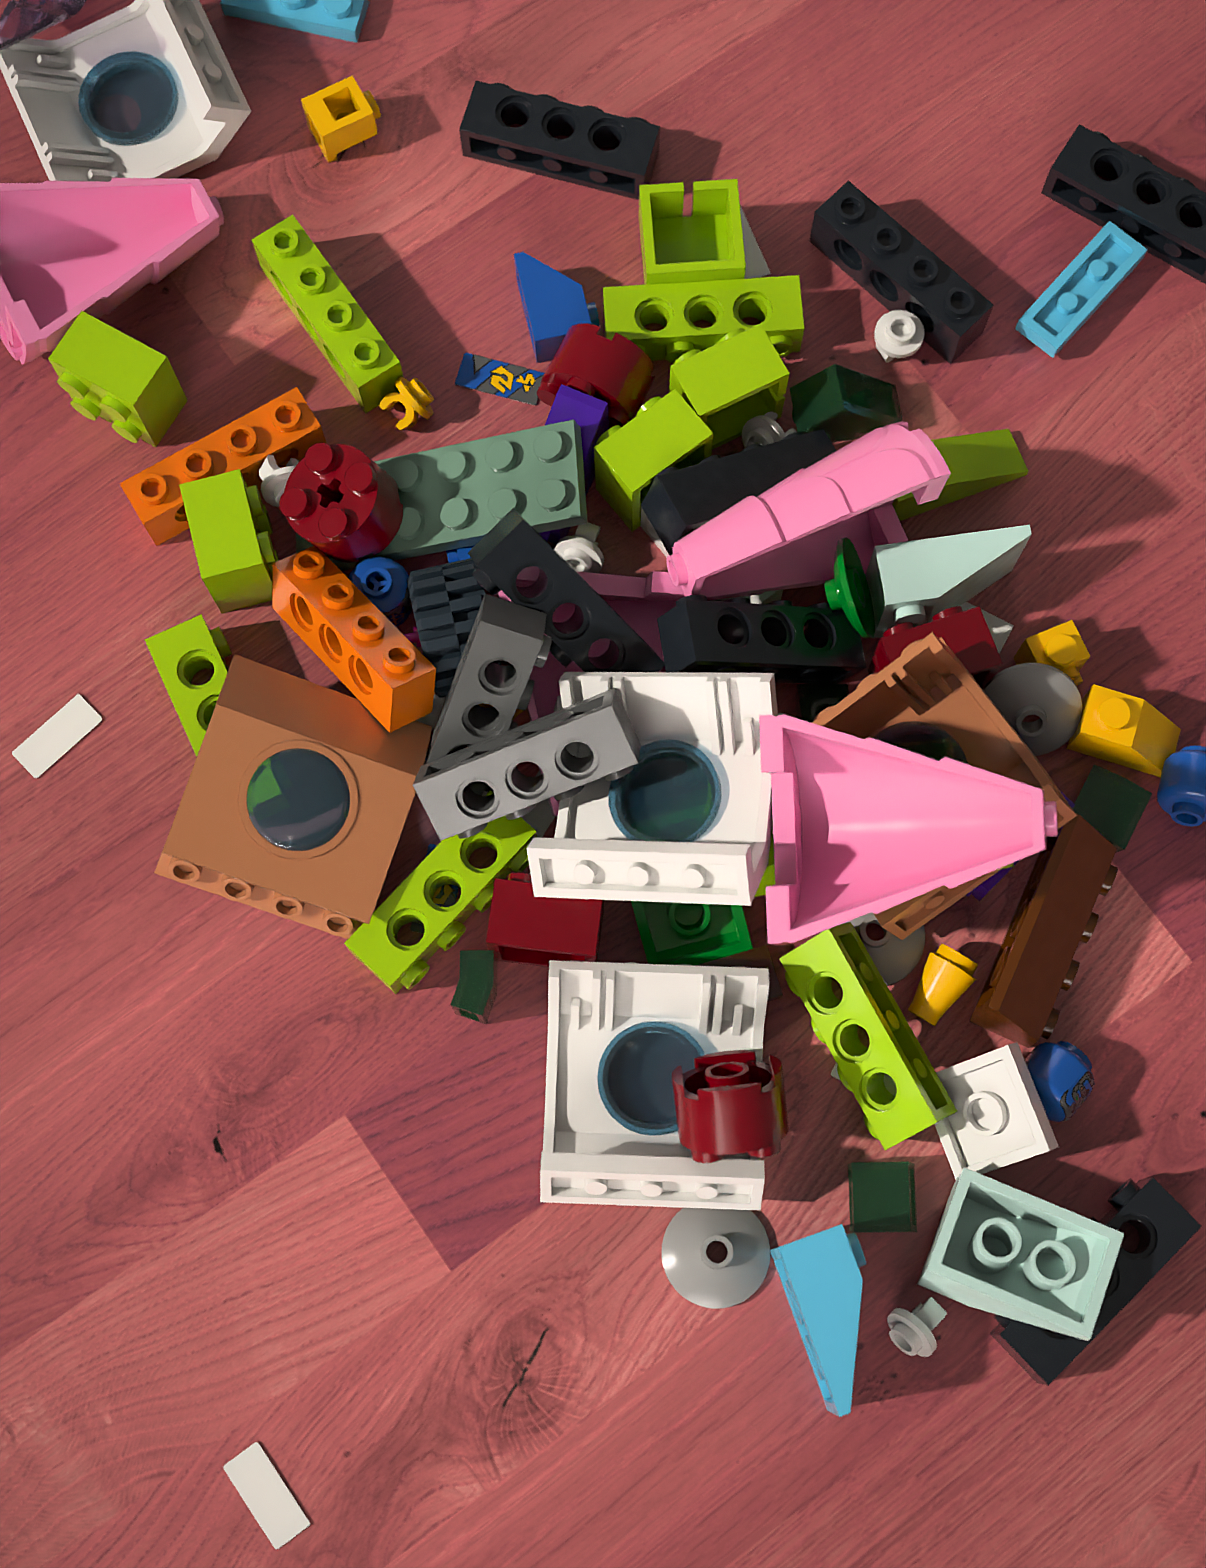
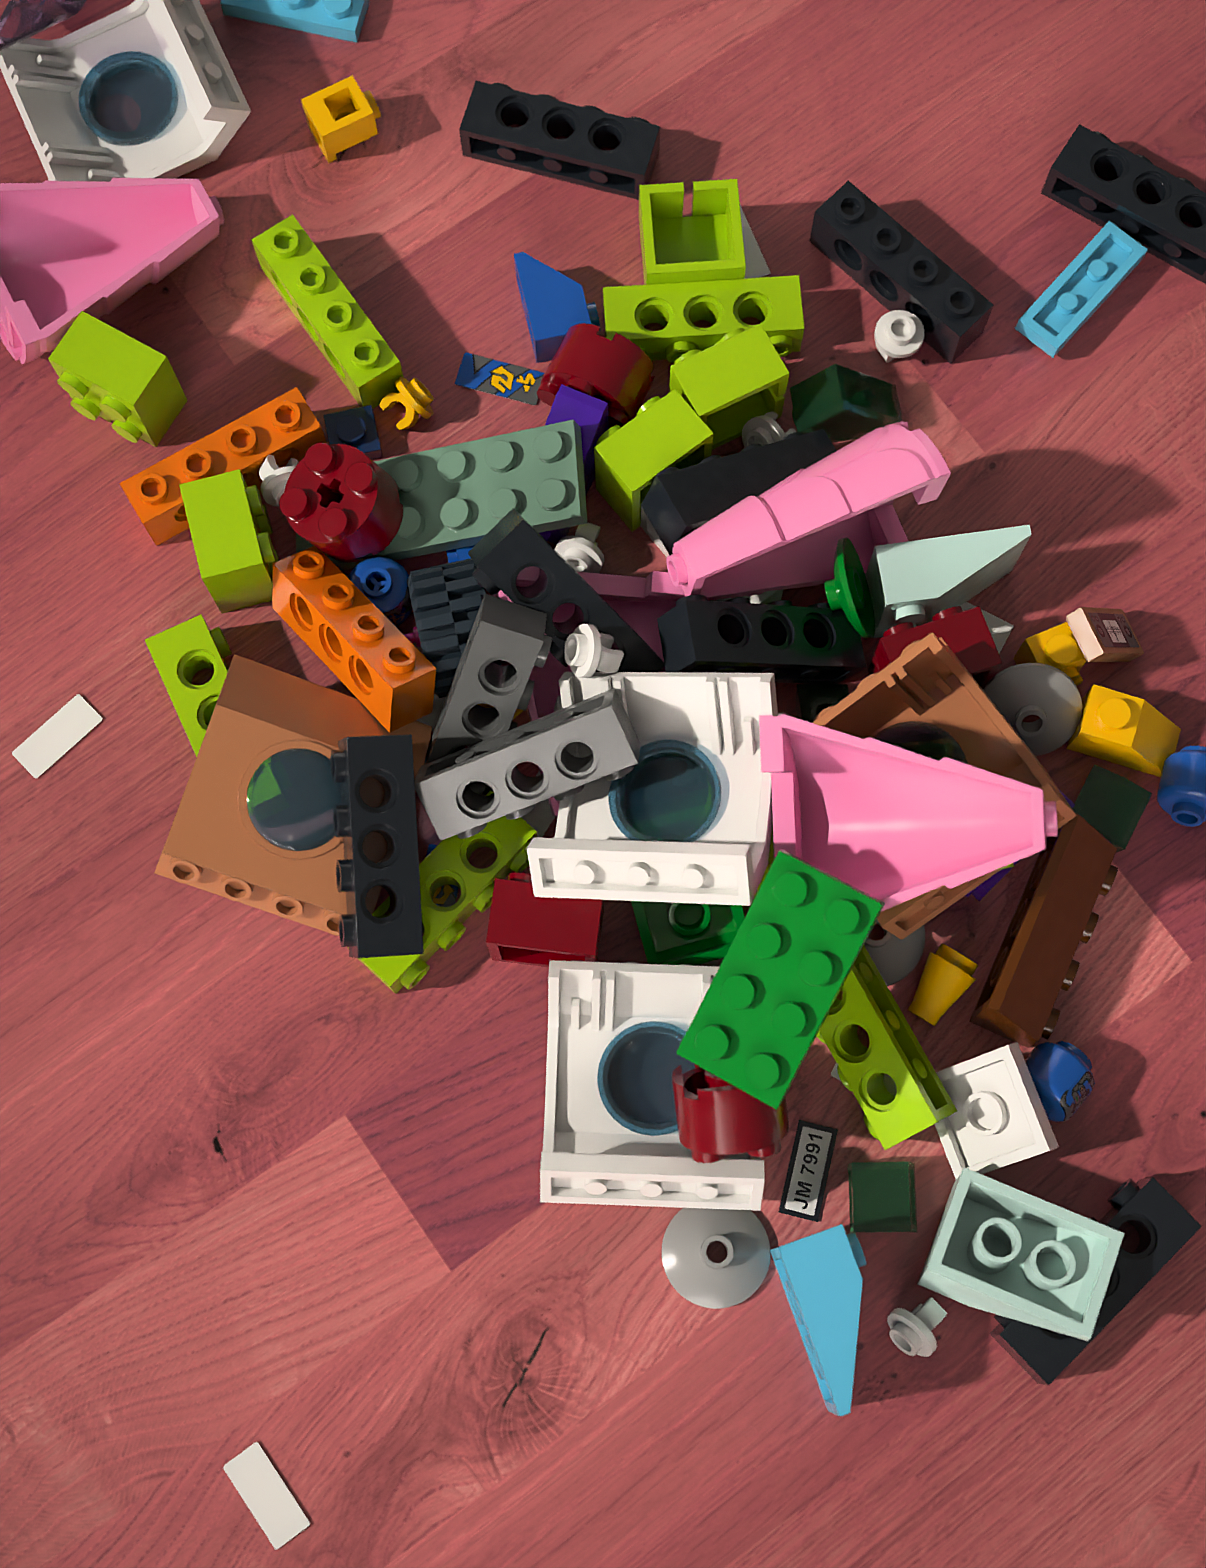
clear green piece [450,950,498,1025] -> none
lime slope [892,429,1029,521] -> none
none -> dark blue plate [323,405,383,460]
none -> black brick [330,735,424,958]
none -> white plate [564,624,624,678]
none -> green plate [676,850,885,1109]
none -> sticker [778,1120,838,1222]
none -> medium nougat tile [1066,607,1145,662]

